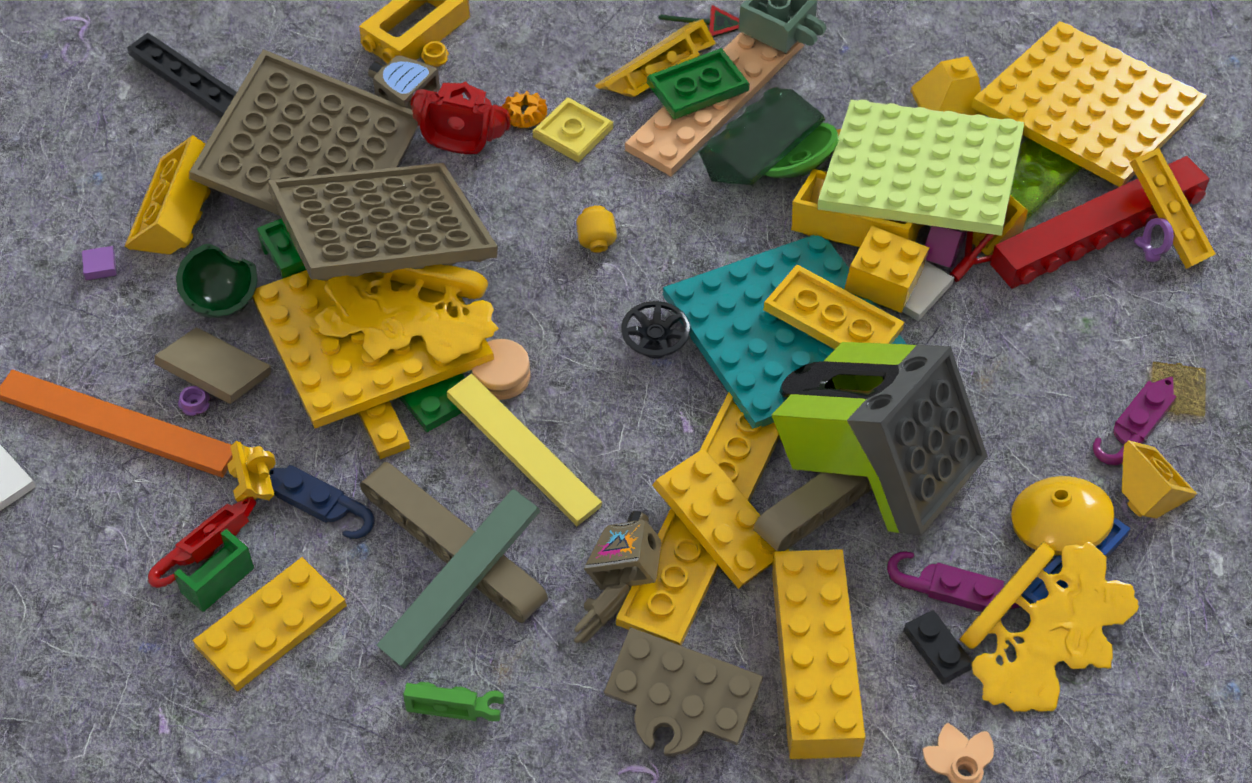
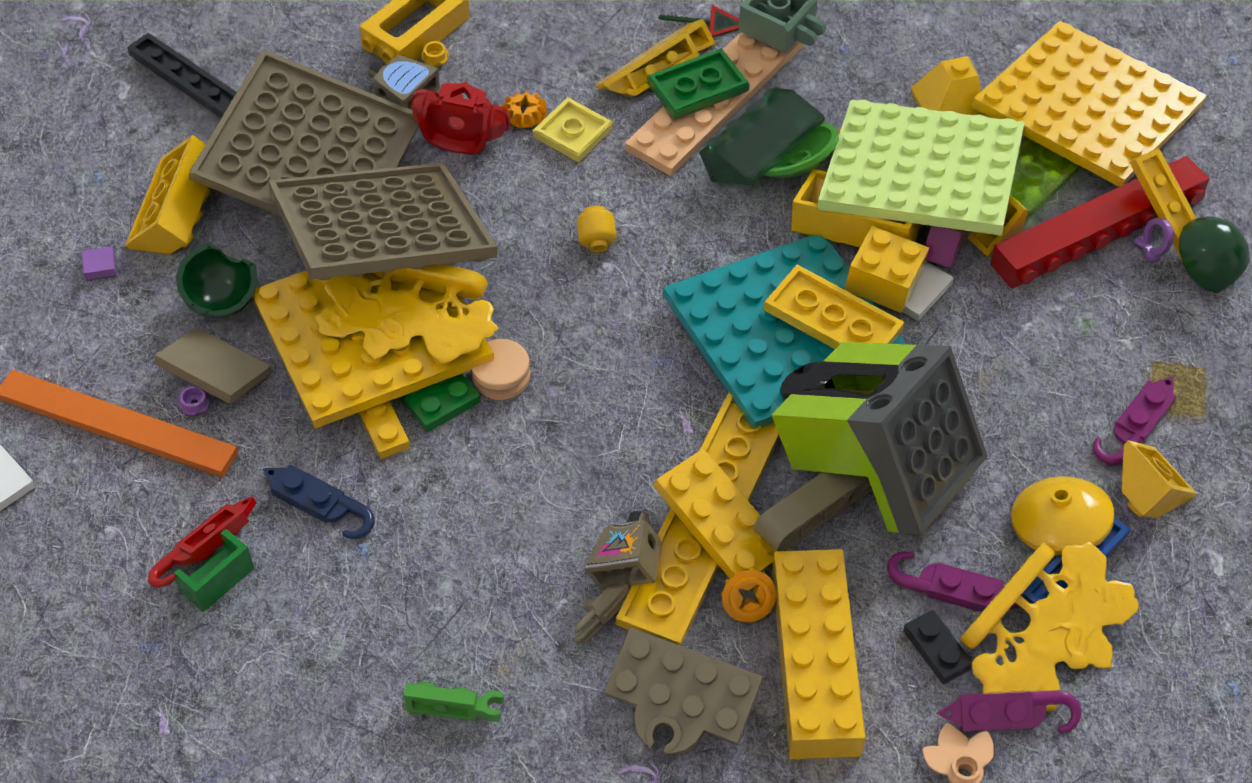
yellow plate [192,557,347,692] -> none
yellow hips [227,441,276,502] -> none
green panel [257,218,306,279] -> none
dark tan beam [360,462,548,623] -> none
sand green tile [376,488,541,669] -> none
light yellow tile [447,373,602,526] -> none
black wheel [621,301,690,359] -> none
red plant [949,231,994,282] -> none
none -> light orange gear [721,567,776,623]
none -> magenta plate [937,690,1082,733]
none -> dark green cylinder [1179,216,1250,293]

